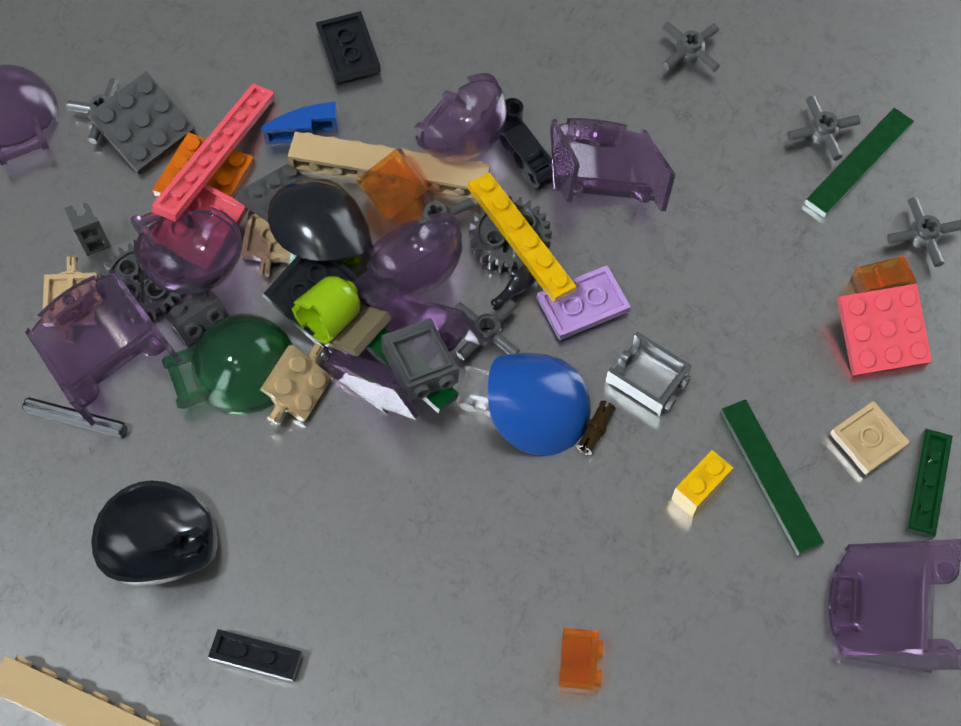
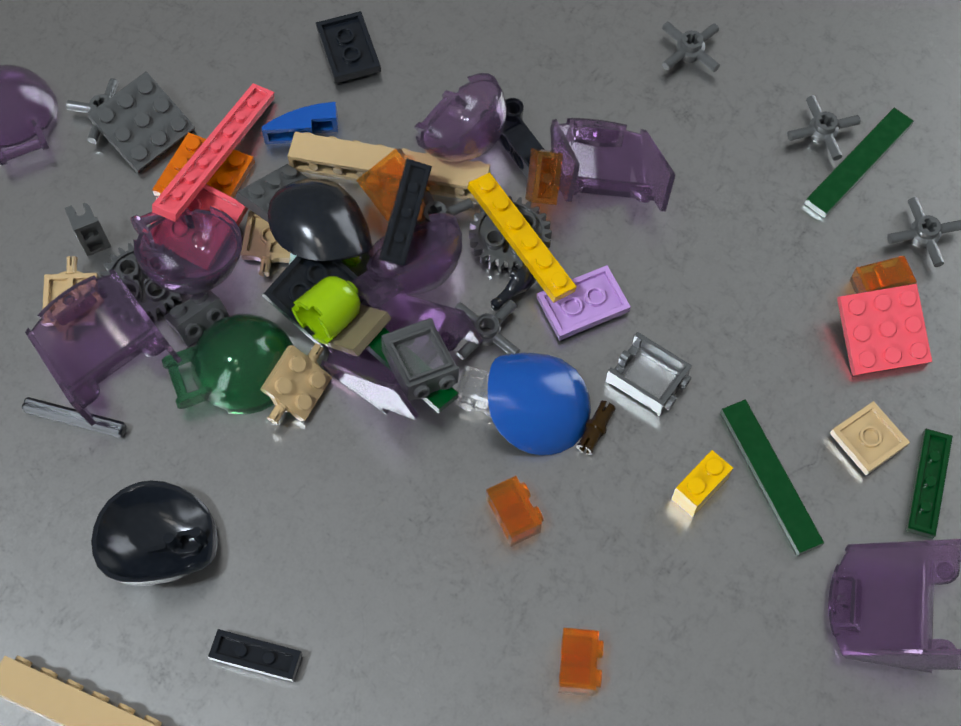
none -> black tile [378,159,432,267]
none -> clear orange brick [486,476,544,546]
none -> clear orange brick [525,148,563,205]

